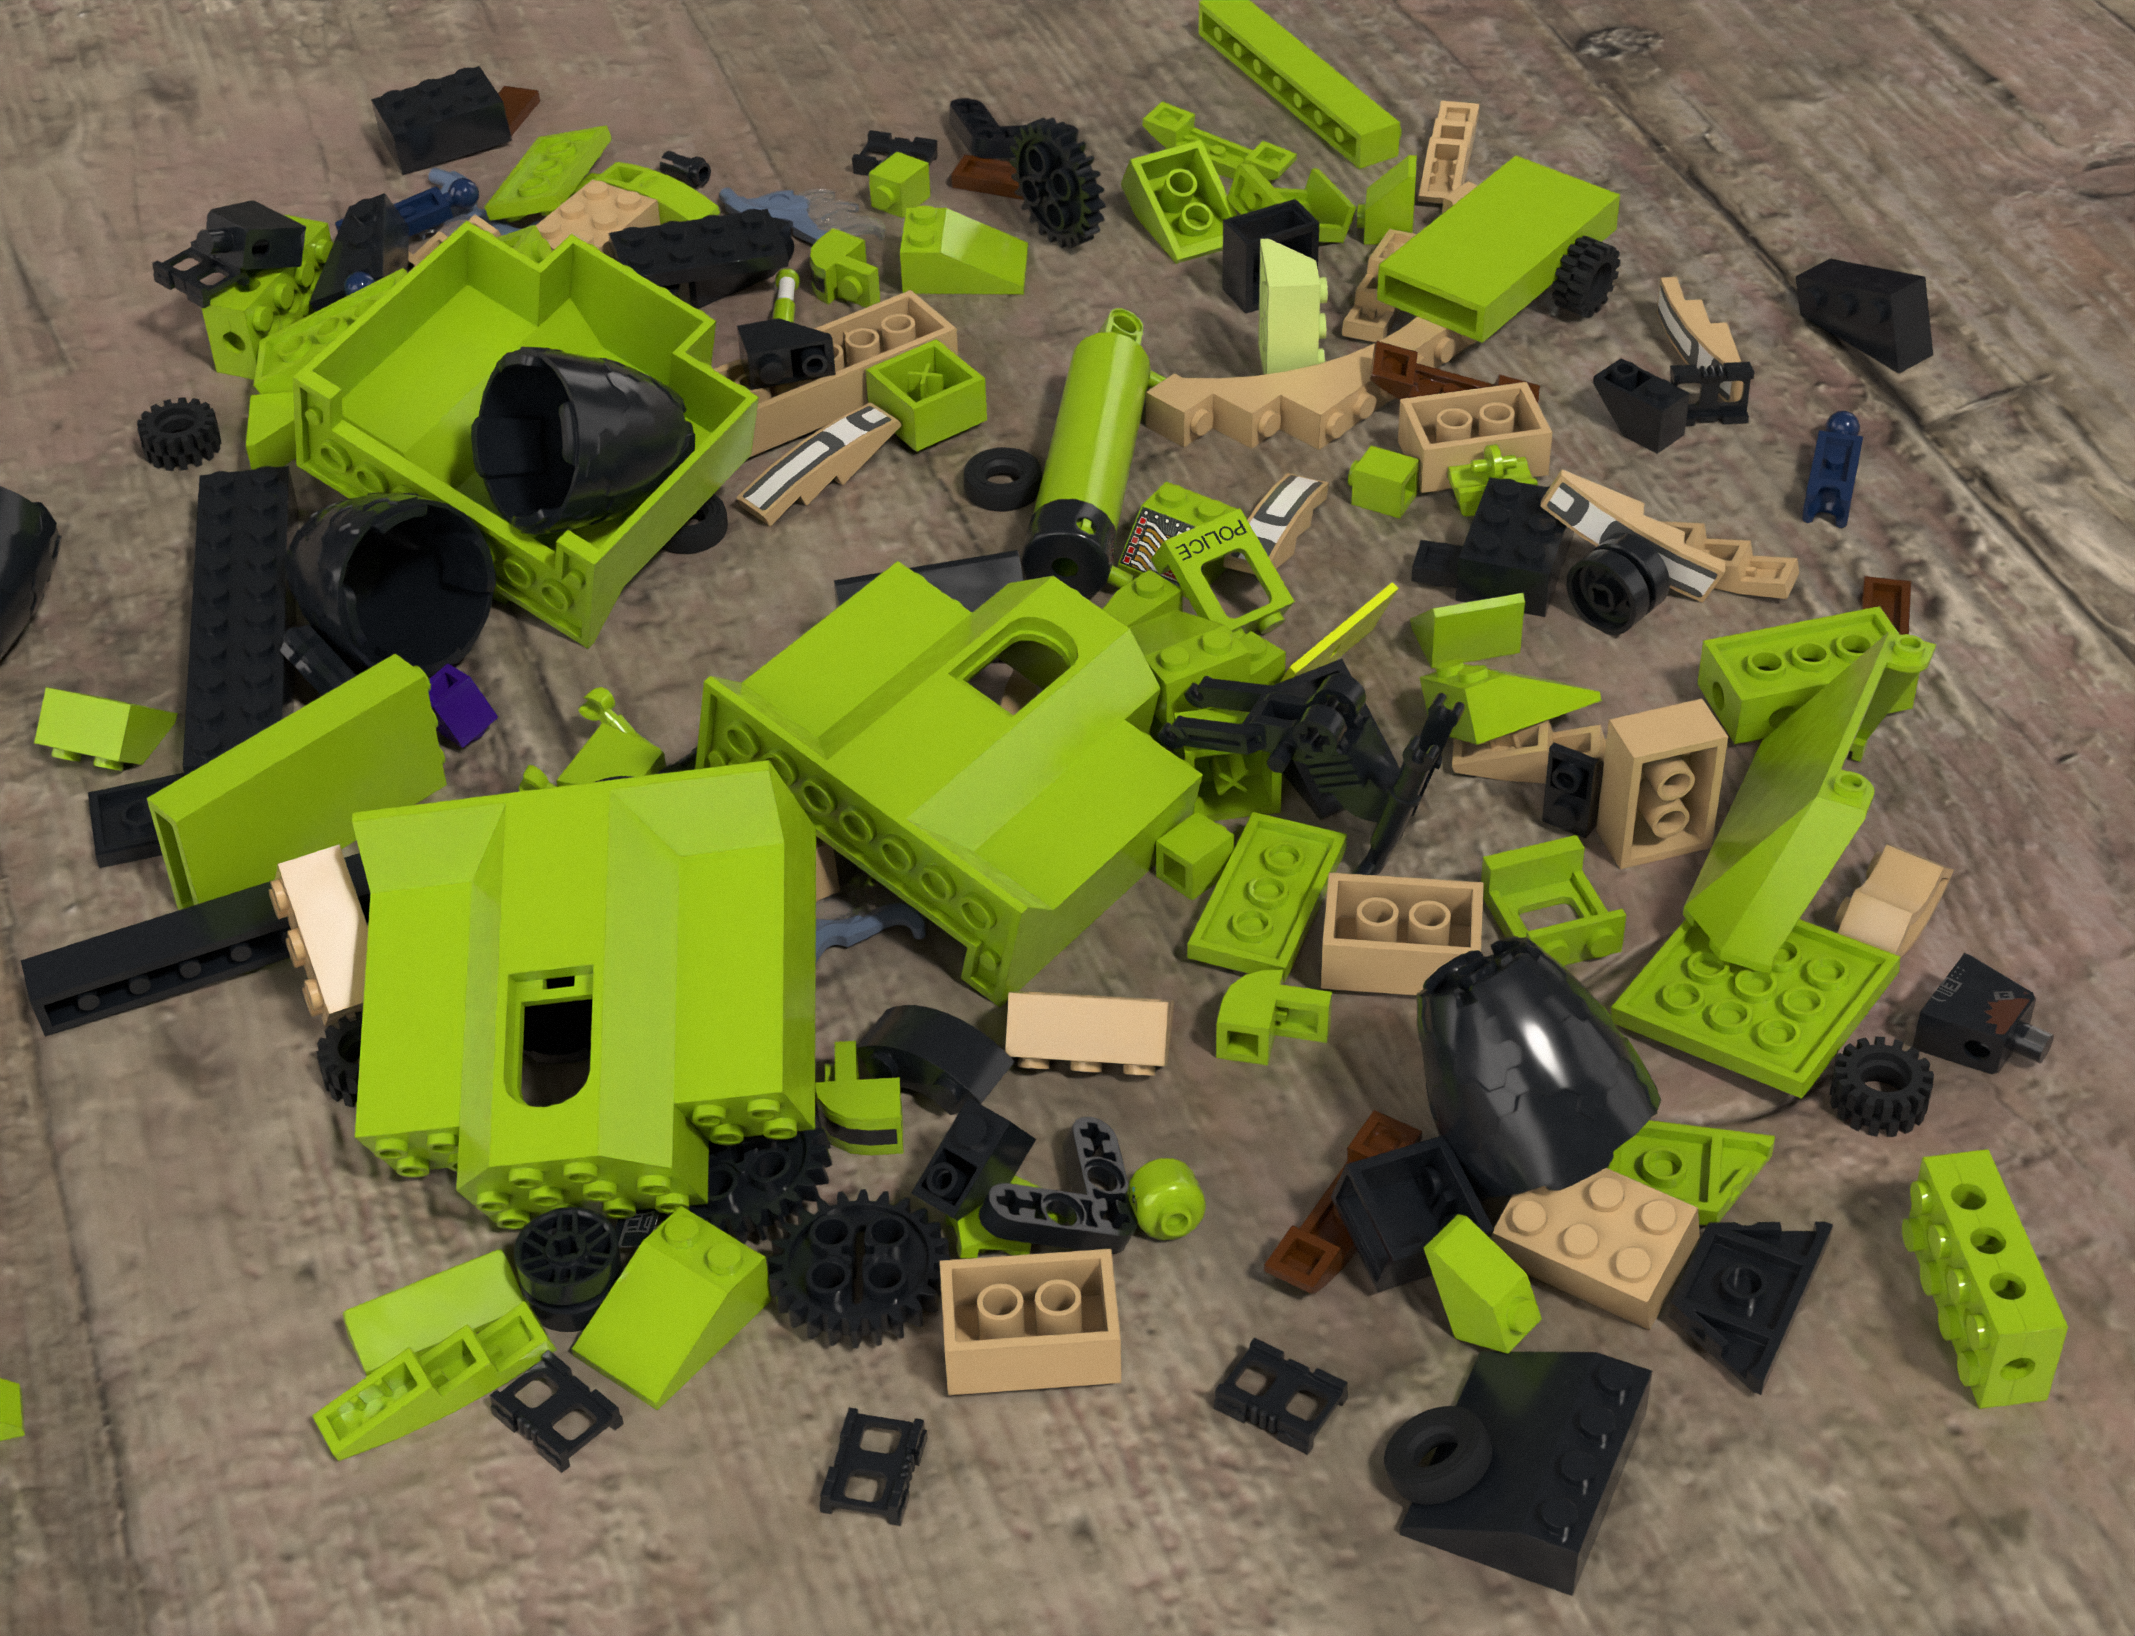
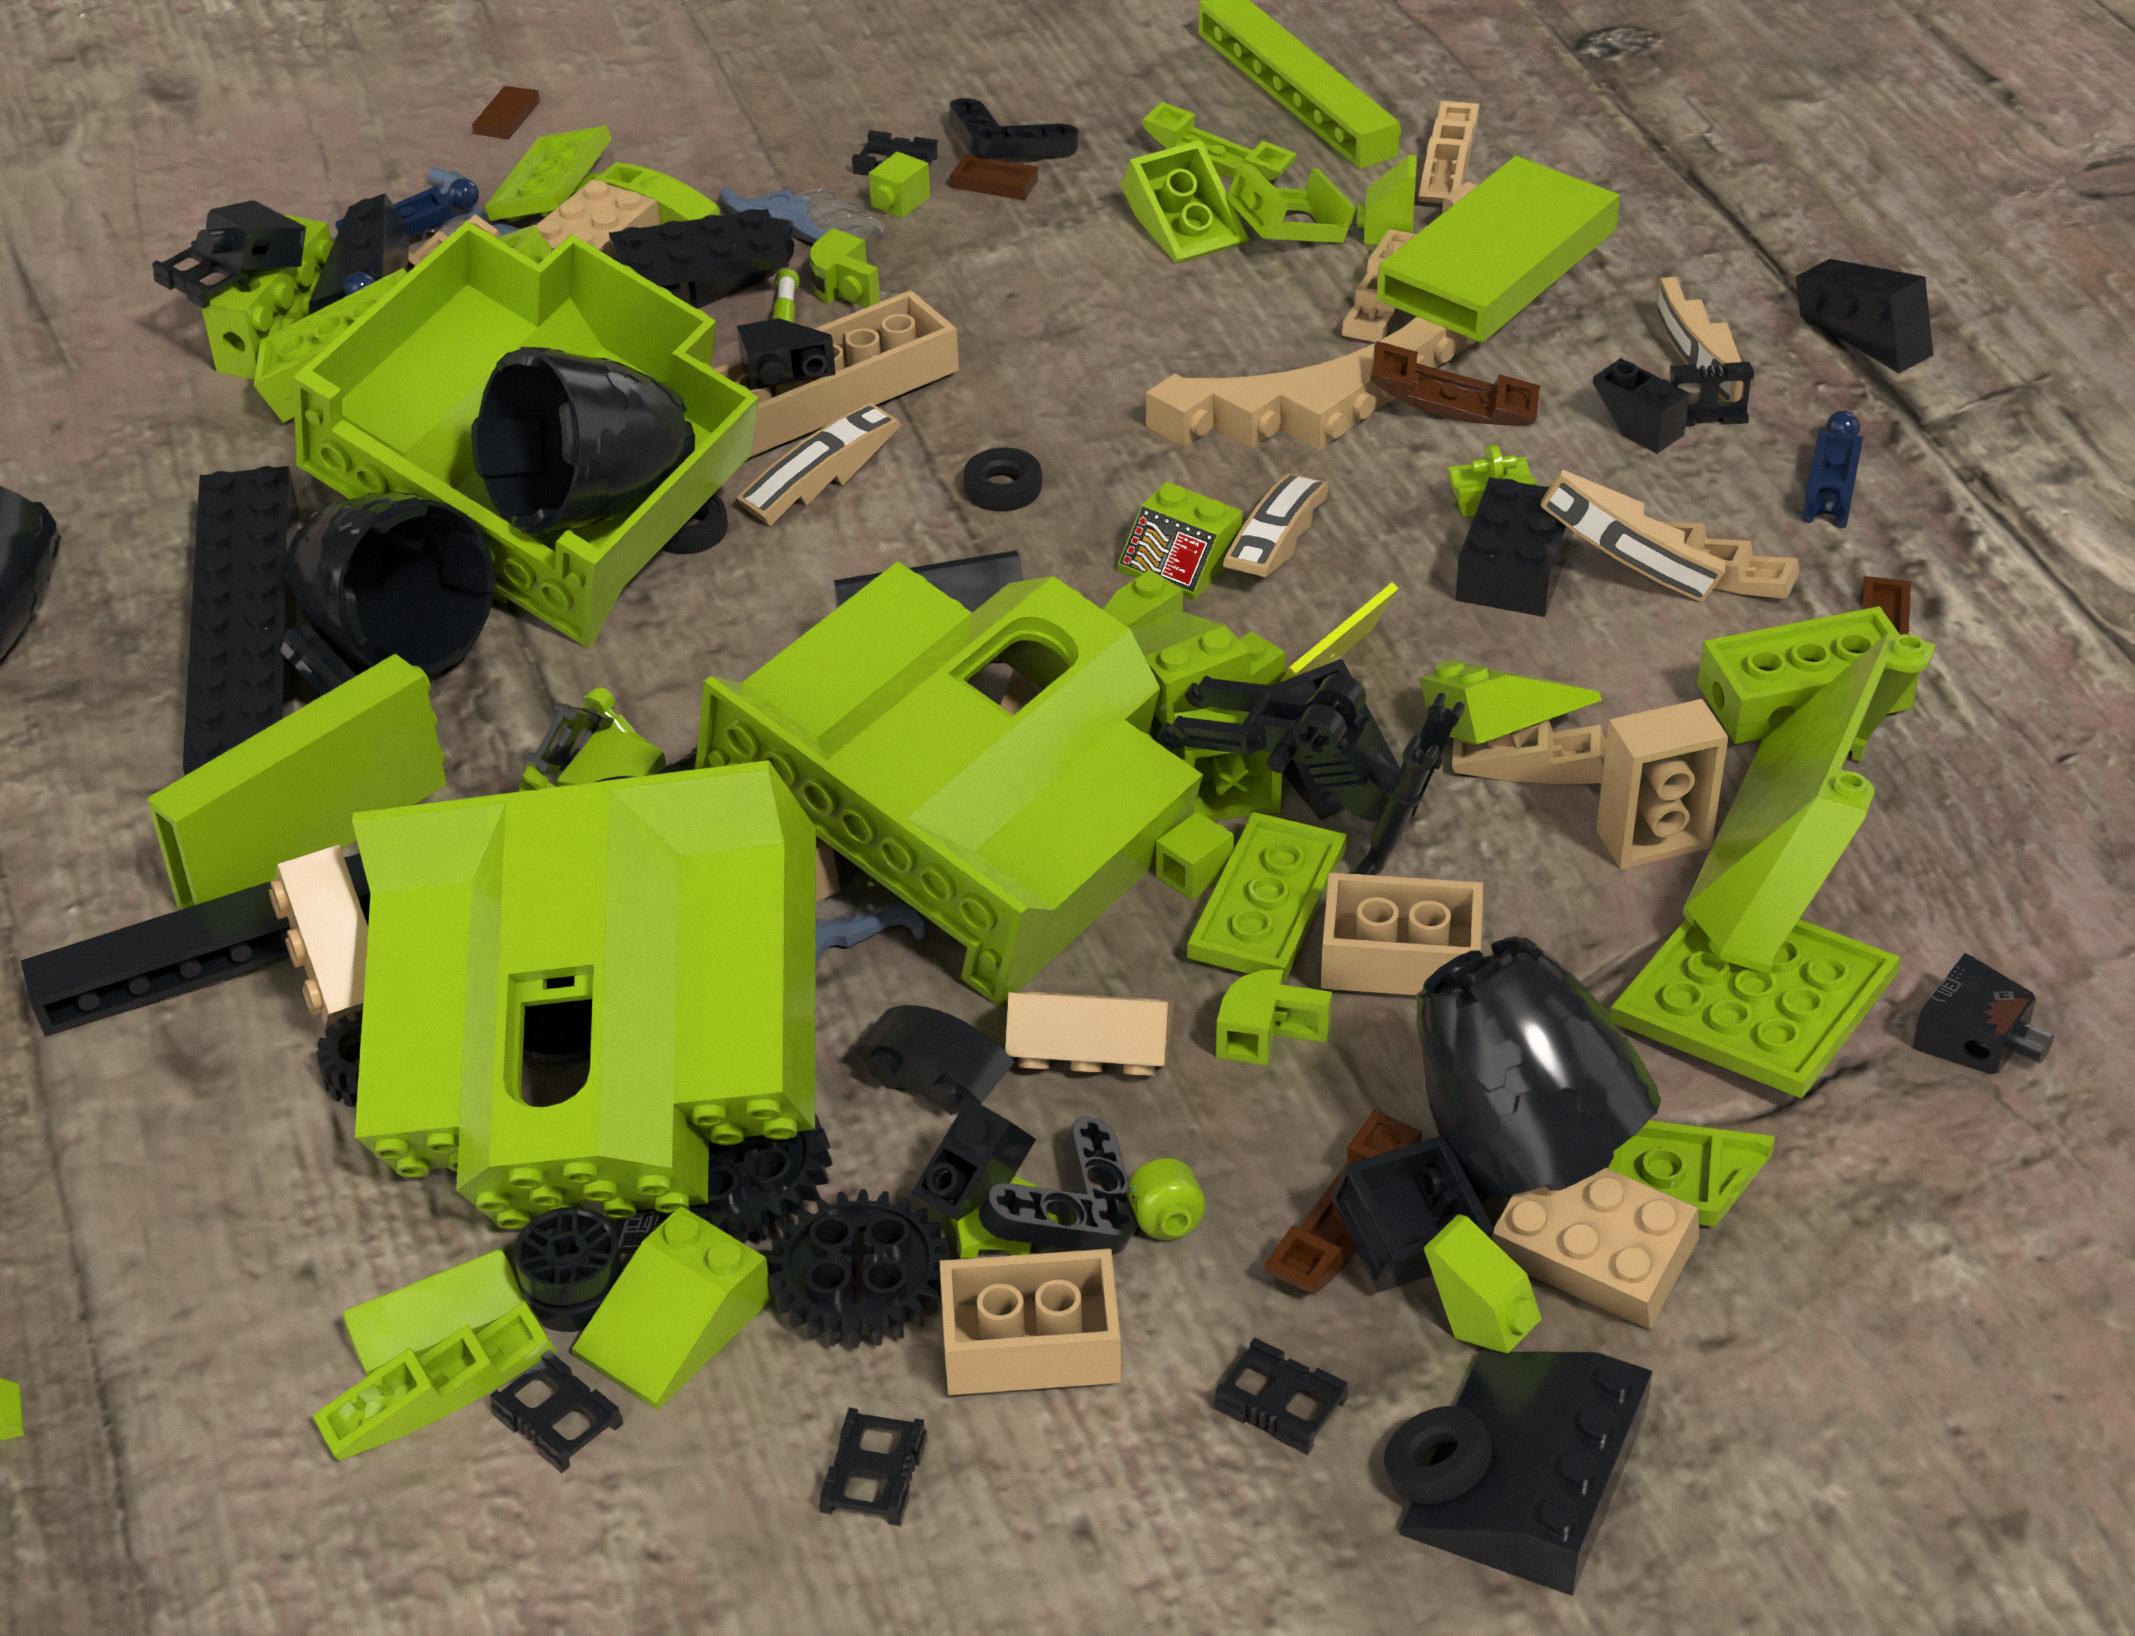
lime slope [34,687,178,771] -> none
black tile [88,773,185,869] -> none
black tyre [137,397,222,471] -> none
lime slope [246,391,296,470] -> none
black brick [371,66,512,175] -> none
dark purple brick [429,663,498,748] -> none
black pin [659,151,711,188] -> none
lime brick [815,1041,904,1156] -> none
lime brick [865,339,987,452] -> none
lime slope [900,205,1028,295] -> none
black gear [1009,117,1106,249] -> none
lime piece [1020,308,1167,598] -> none
lime window [1151,508,1295,639] -> none
black piece [1222,199,1320,314] -> none
yellowish green slope [1258,239,1328,375] -> none
lime brick [1348,445,1420,519] -> none
tan brick [1398,382,1552,493] -> none
lime slope [1410,593,1525,669] -> none
black plate [1411,540,1463,588] -> none
lime window [1481,835,1627,966] -> none
black slope [1542,742,1604,838] -> none
black tyre [1552,236,1620,318] -> none
black wheel [1566,533,1670,635] -> none
black wing [1668,1222,1833,1395] -> none
black tyre [1829,1037,1934,1137] -> none
tan brick [1835,844,1954,957] -> none
lime brick [1902,1149,2068,1409] -> none
none -> piece [526,702,615,775]

